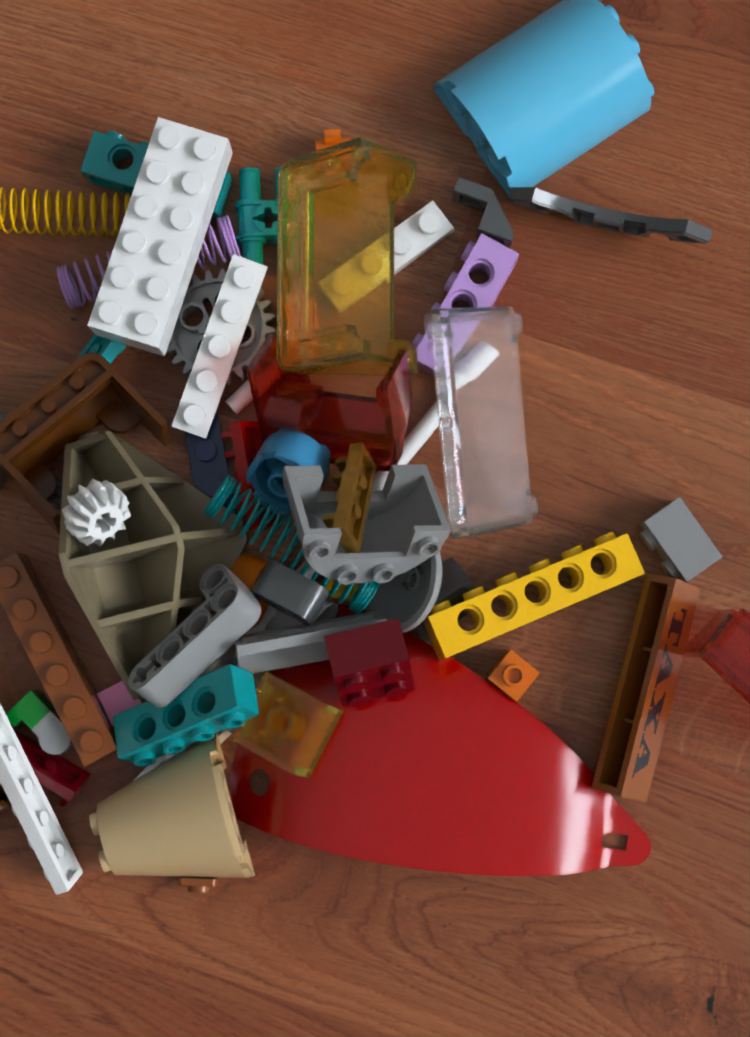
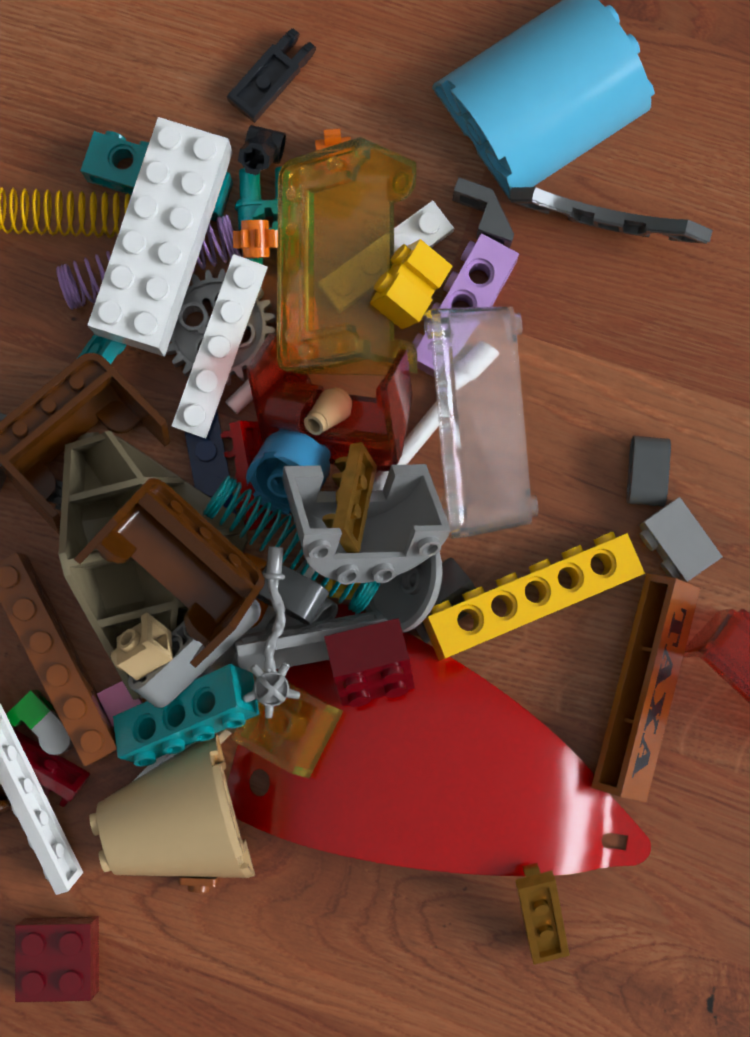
white gear [62,478,131,547] -> none
orange brick [485,649,540,702] -> none
none -> dark red brick [15,916,99,1002]
none -> reddish brown windscreen [74,478,265,668]
none -> tan brick [111,612,173,680]
none -> black hinge [227,28,316,123]
none -> orange gear [232,220,278,258]
none -> black piece [238,125,286,175]
none -> light grey piece [243,546,300,719]
none -> tan cone [304,388,352,435]
none -> yellow brick [370,239,453,329]
none -> pearl gold plate [515,863,570,965]
none -> dark grey beam [626,436,671,507]

